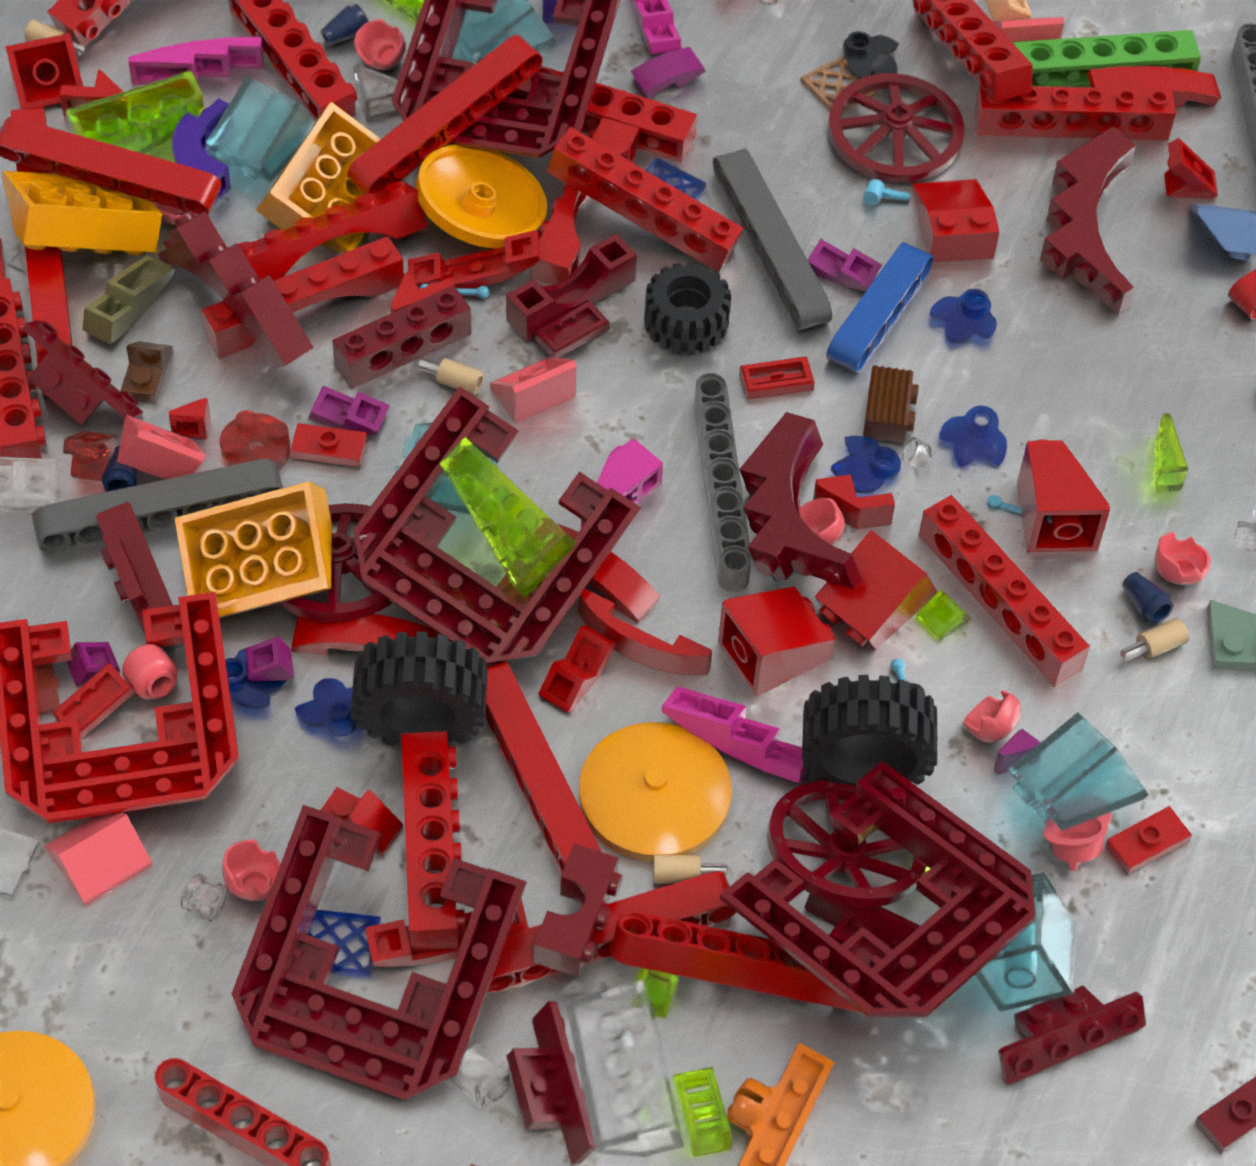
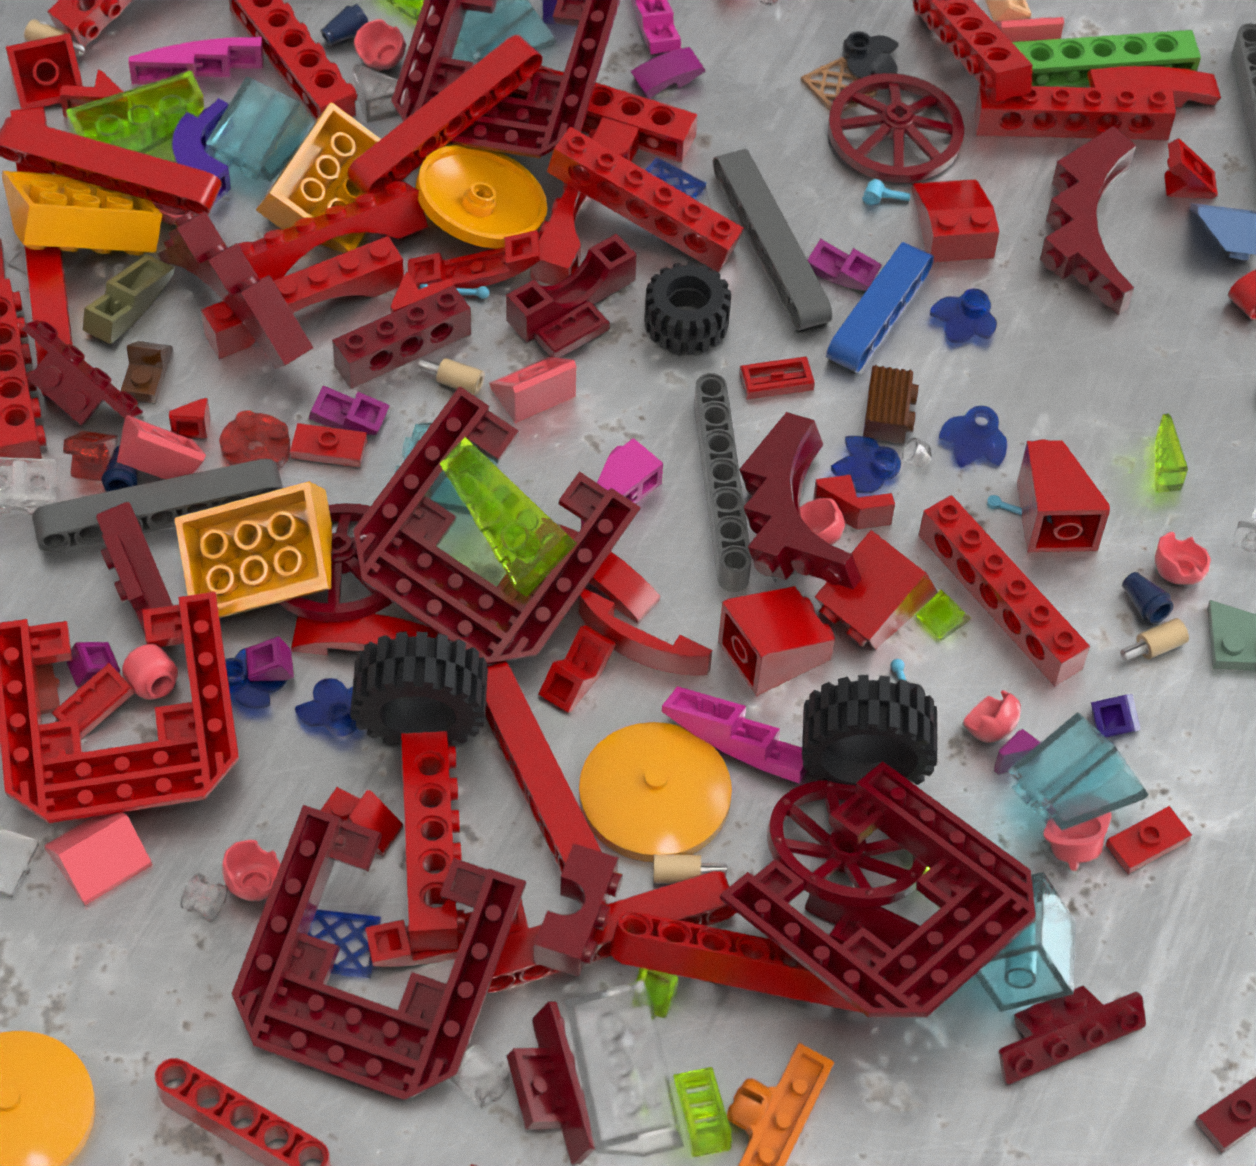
none -> dark purple slope [1091,694,1140,739]

